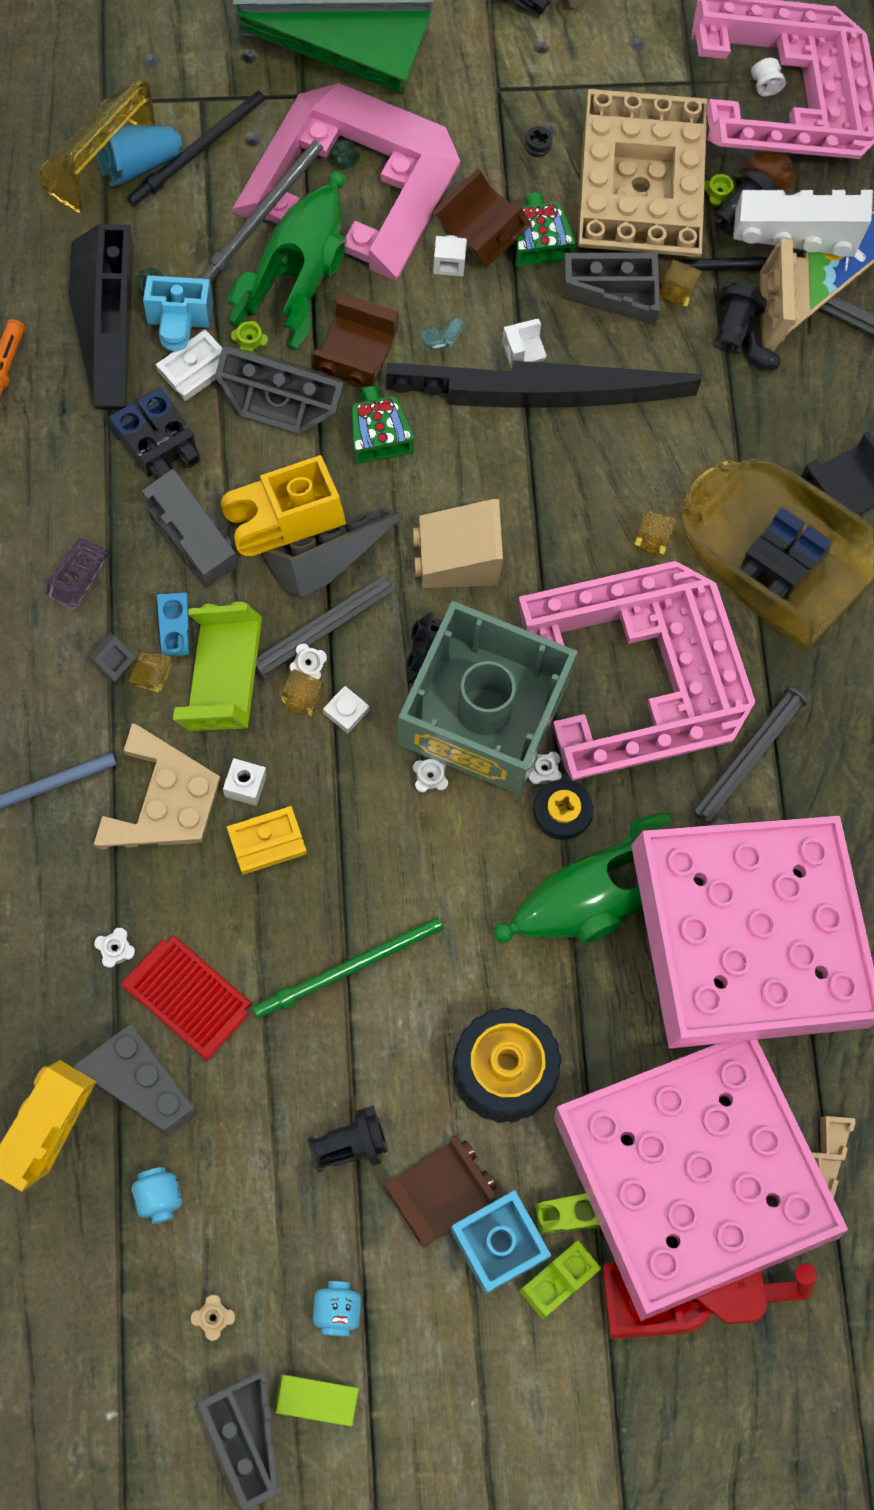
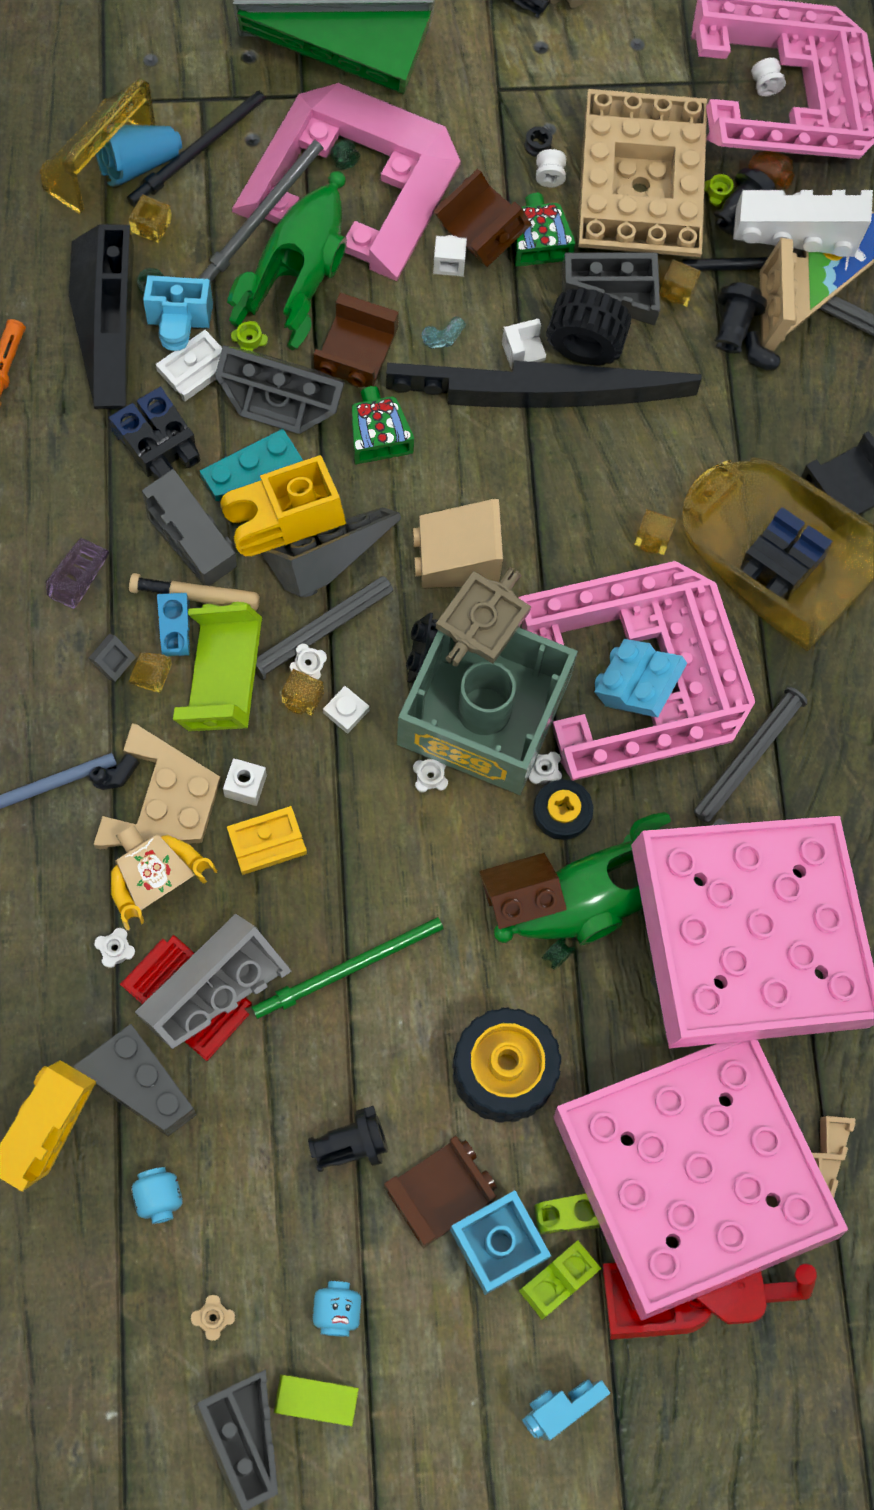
none -> black arm [89,753,140,790]
none -> torso [111,825,217,930]
none -> clear yellow plate [129,194,172,243]
none -> tan piece [129,573,260,611]
none -> light grey wedge [135,914,292,1049]
none -> teal wing [200,429,304,501]
none -> dark tan plate [436,567,531,666]
none -> reddish brown panel [479,852,567,929]
none -> medium azure plate [522,1379,610,1440]
none -> white wheel [536,149,566,187]
none -> clear green bush [542,938,576,970]
none -> black tyre [546,288,632,366]
none -> medium azure plate [594,639,687,718]

